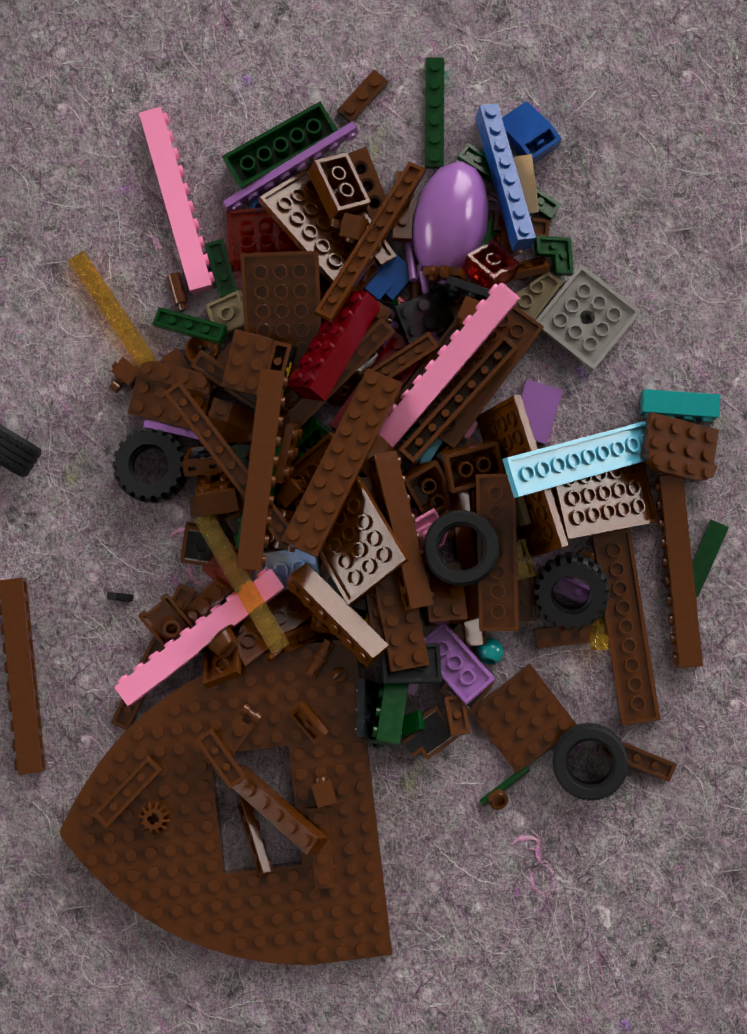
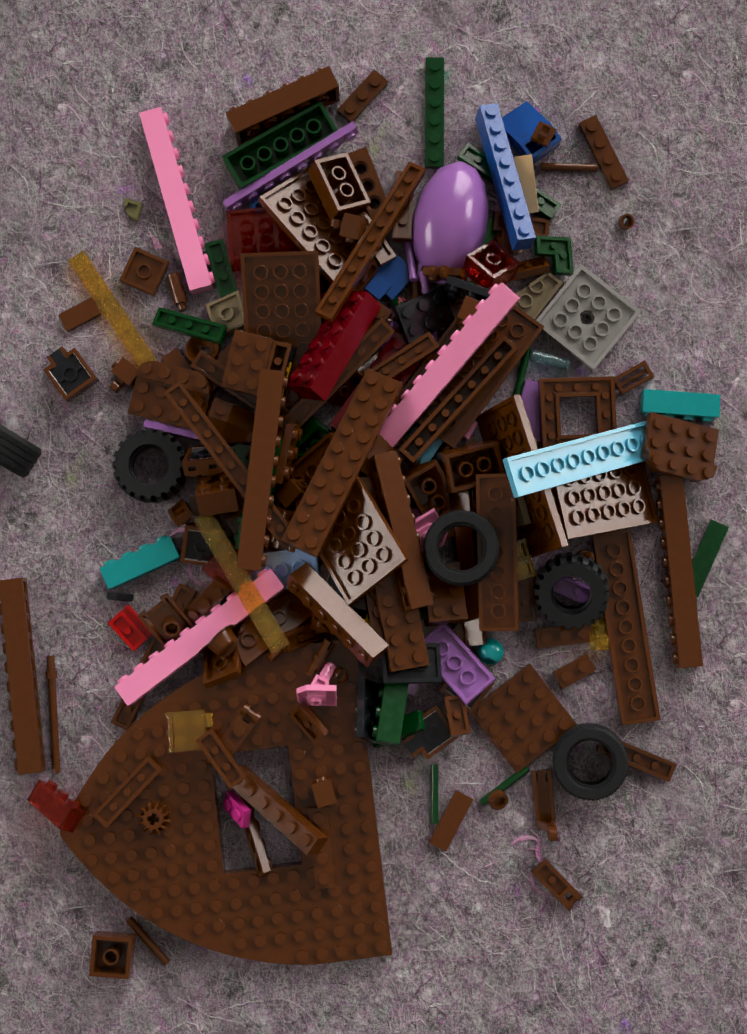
none -> clear red brick [27,779,85,833]
none -> piece [43,347,99,403]
none -> reddish brown bar [45,655,61,773]
none -> reddish brown tile [58,297,101,332]
none -> reddish brown brick [89,930,136,979]
none -> teal brick [99,535,181,590]
none -> red plate [107,604,152,652]
none -> reddish brown plate [119,247,170,297]
none -> olive tile [124,198,144,222]
none -> reddish brown bar [126,916,170,966]
none -> clear yellow plate [165,709,213,753]
none -> reddish brown plate [167,499,193,527]
none -> dark pink plate [223,790,252,828]
none -> reddish brown brick [226,66,340,146]
none -> bright pink piece [296,662,337,706]
none -> reddish brown tile [429,790,473,852]
none -> dark green bar [430,764,438,824]
none -> dark green bar [513,348,532,396]
none -> reddish brown tile [530,121,557,148]
none -> clear light blue pin [531,349,571,371]
none -> reddish brown hinge [531,769,558,841]
none -> reddish brown plate [531,858,583,911]
none -> reddish brown plate [538,376,617,448]
none -> reddish brown bar [540,163,597,172]
none -> reddish brown plate [552,653,596,689]
none -> reddish brown plate [578,115,629,191]
none -> reddish brown tile [614,361,654,396]
none -> reddish brown hinge [618,214,635,230]

